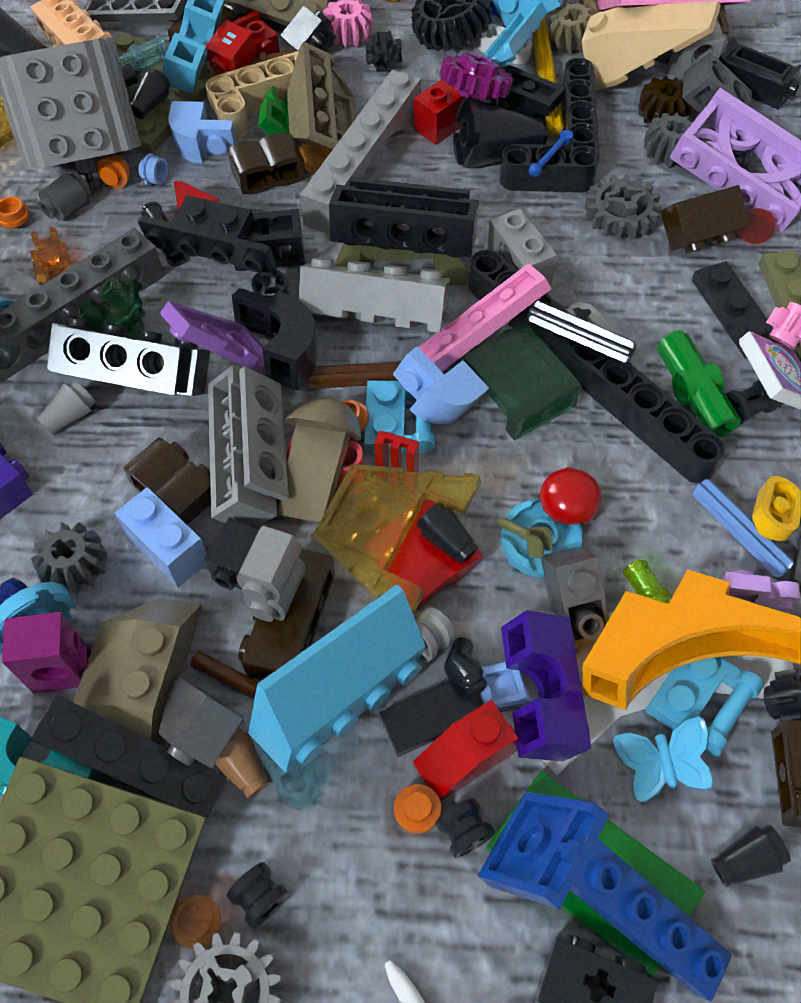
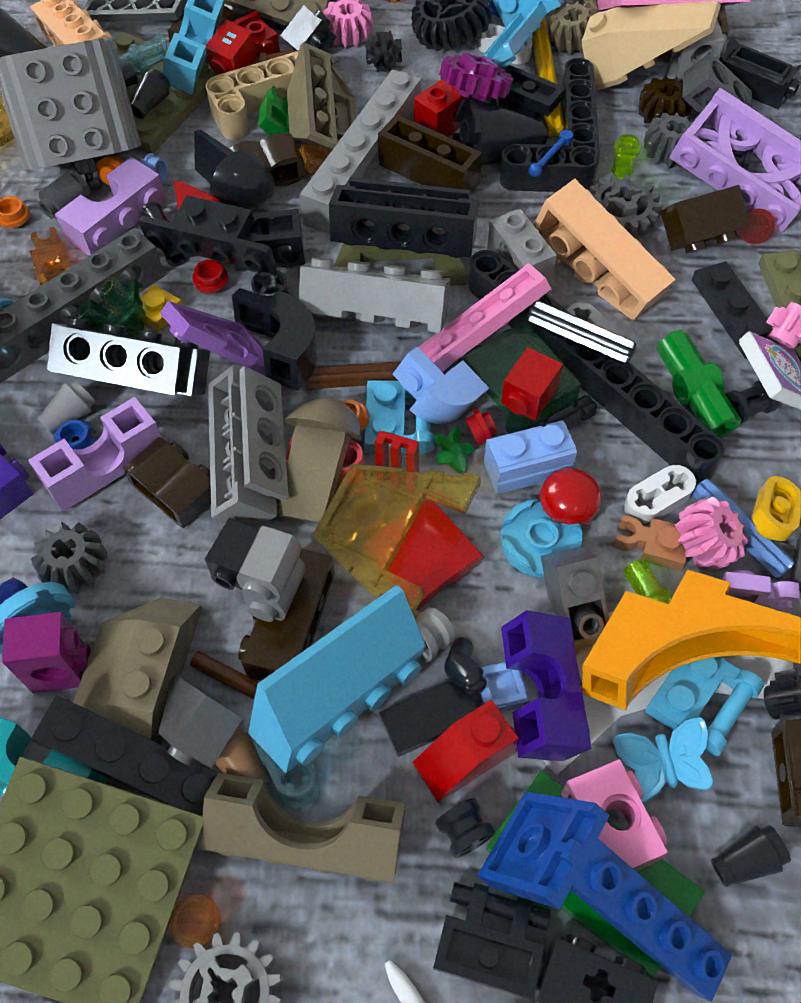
light blue brick [114,487,207,587] -> none
light blue brick [168,101,237,164] -> none
black wheel [226,862,290,929] -> none
orange plate [394,784,441,834] -> none
black cone [416,502,479,565] -> none
olive hand [498,517,553,558] -> none
none -> lavender arch [28,397,162,512]
none -> blue plate [54,420,97,449]
none -> lavender arch [55,157,166,256]
none -> yellow plate [130,284,182,332]
none -> red plate [192,260,228,294]
none -> black piece [194,130,275,210]
none -> dark tan arch [201,772,406,883]
none -> dark brown brick [378,114,482,194]
none -> black plate [433,882,551,1000]
none -> green plant [434,426,475,473]
none -> red plate [465,408,498,446]
none -> light blue brick [484,420,577,494]
none -> red brick [501,347,563,421]
none -> black axle [528,395,597,430]
none -> light nougat wedge [534,179,676,321]
none -> bright pink brick [561,759,668,872]
none -> clear neon green pin [611,134,641,179]
none -> nougat plate [614,516,687,571]
none -> white beam [624,465,696,524]
none -> bright pink gear [675,497,748,571]

